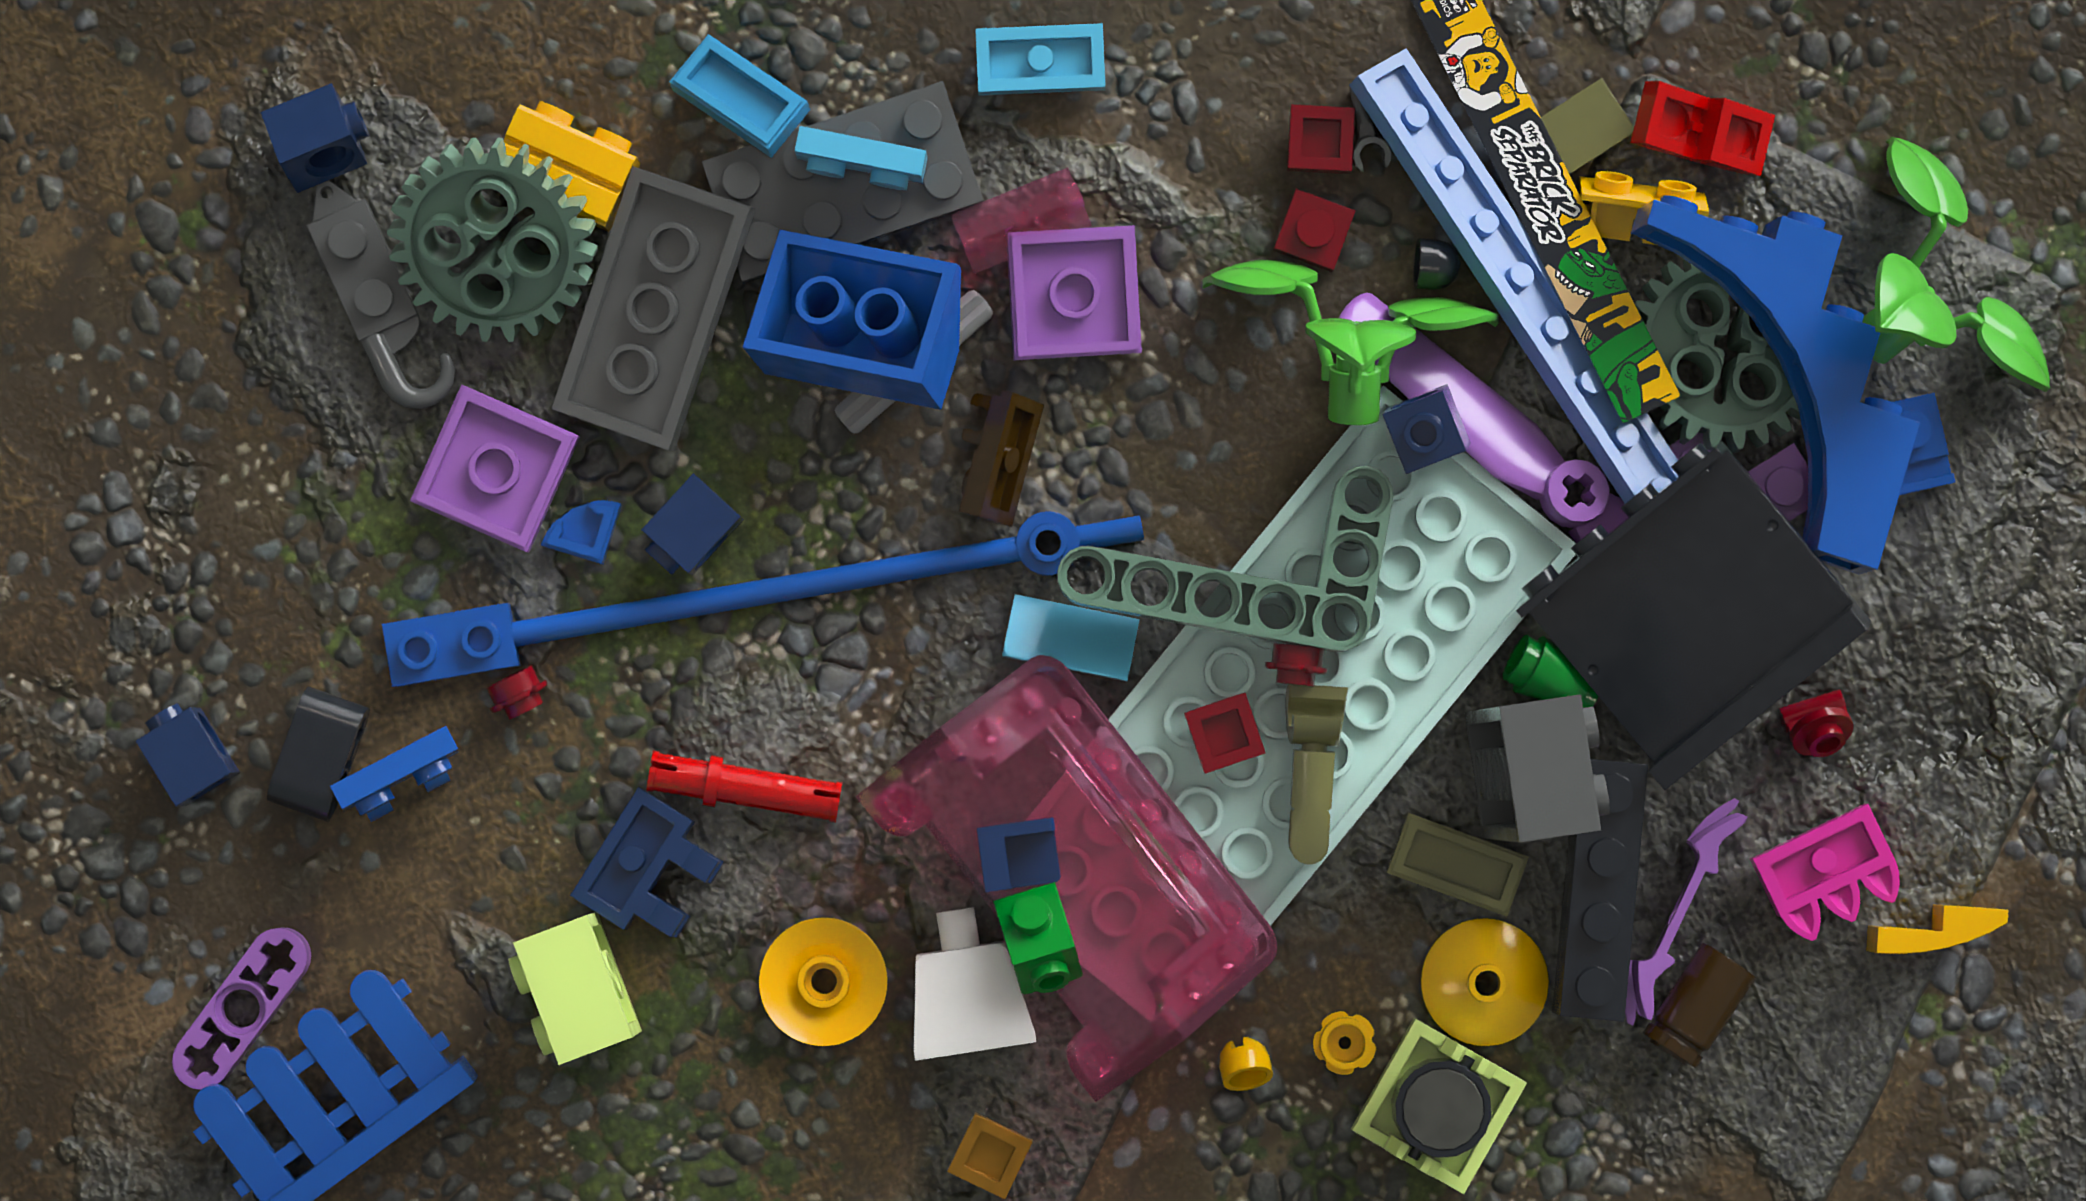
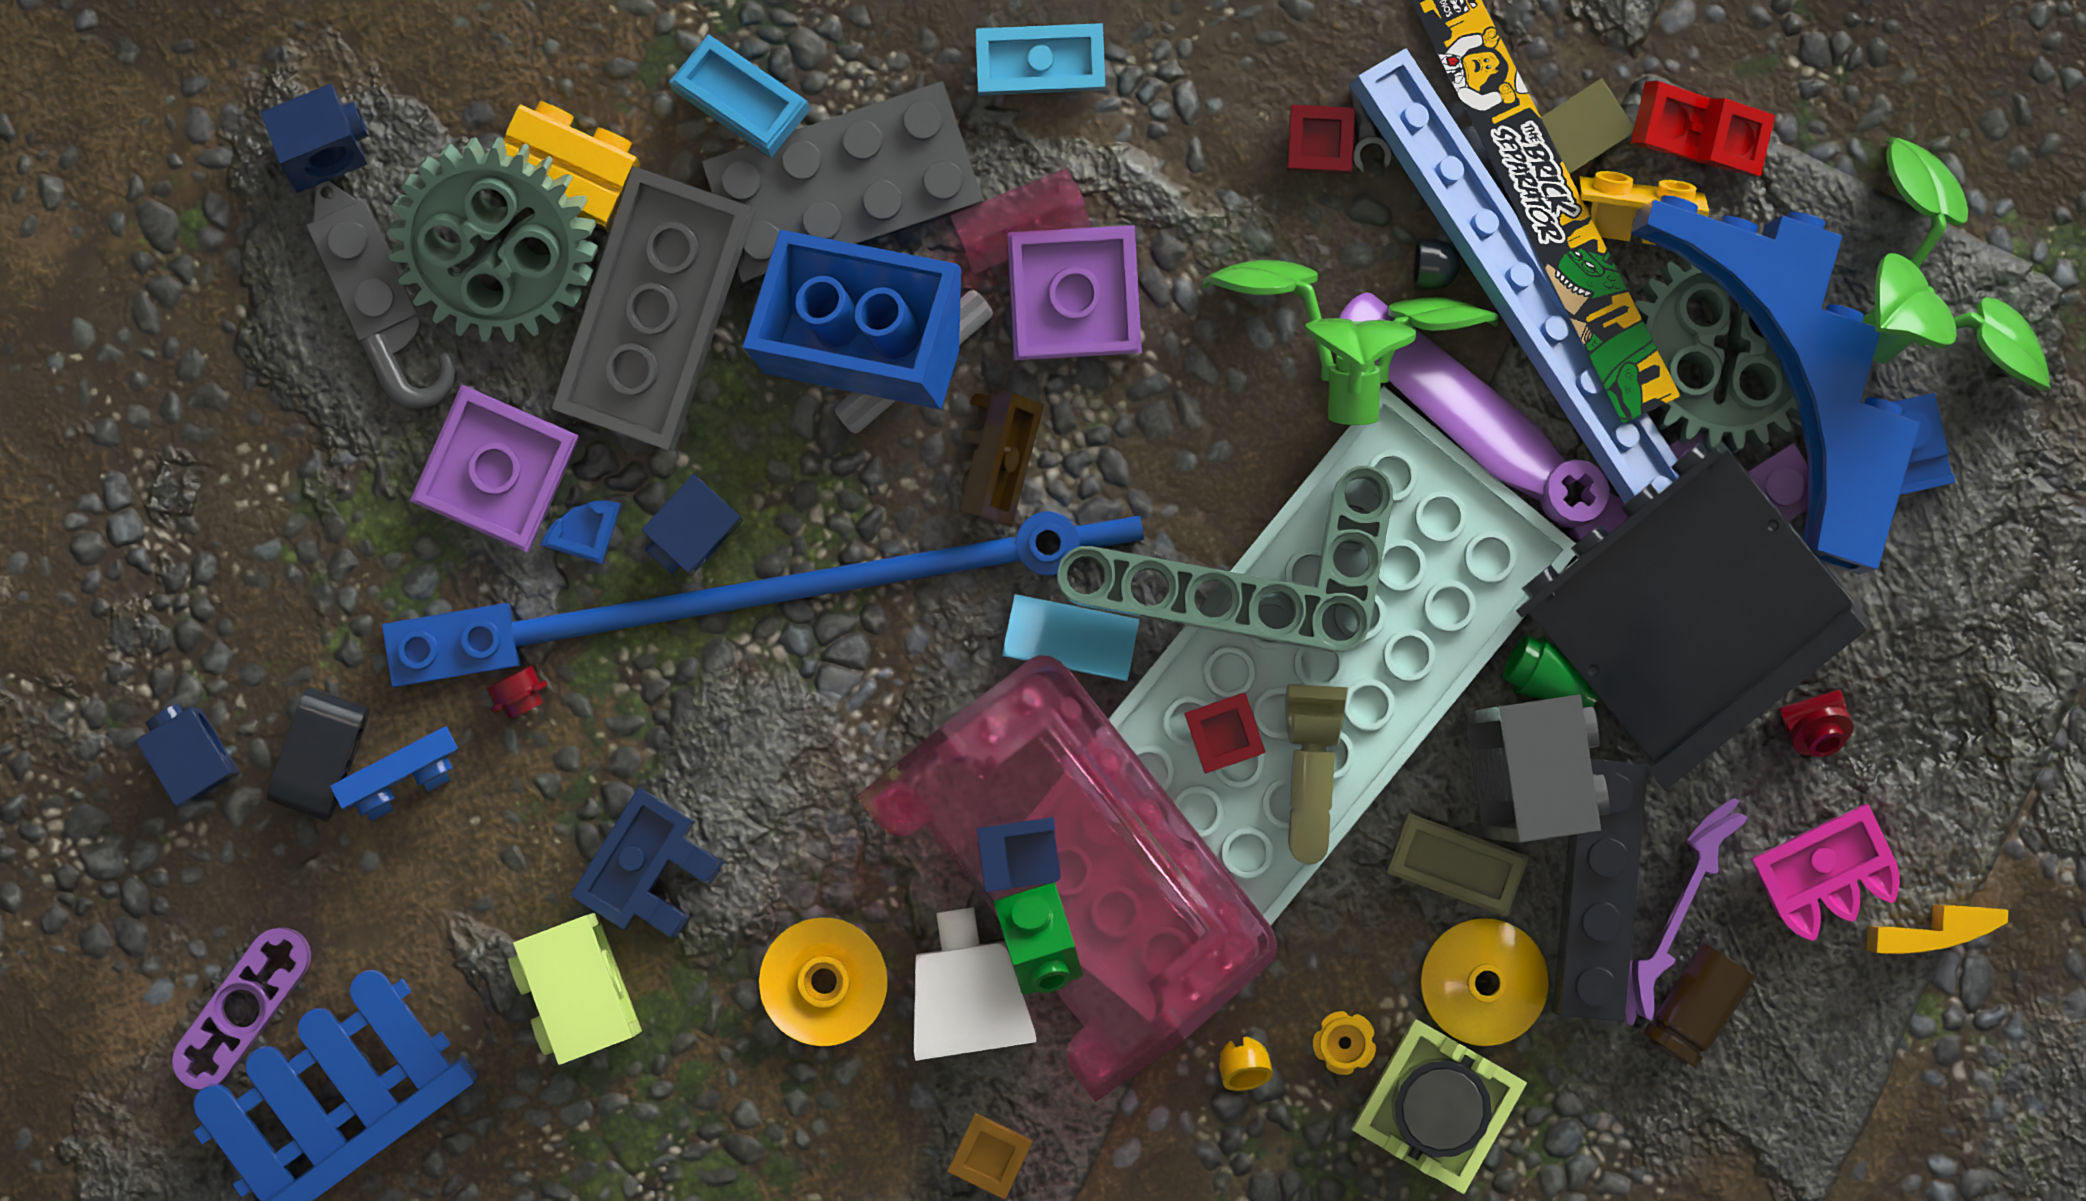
red pin [646,750,843,823] -> none
medium azure plate [795,126,927,190] -> none
dark red plate [1265,643,1328,687] -> none
dark red plate [1273,189,1356,272] -> none
dark blue brick [1382,384,1471,474] -> none

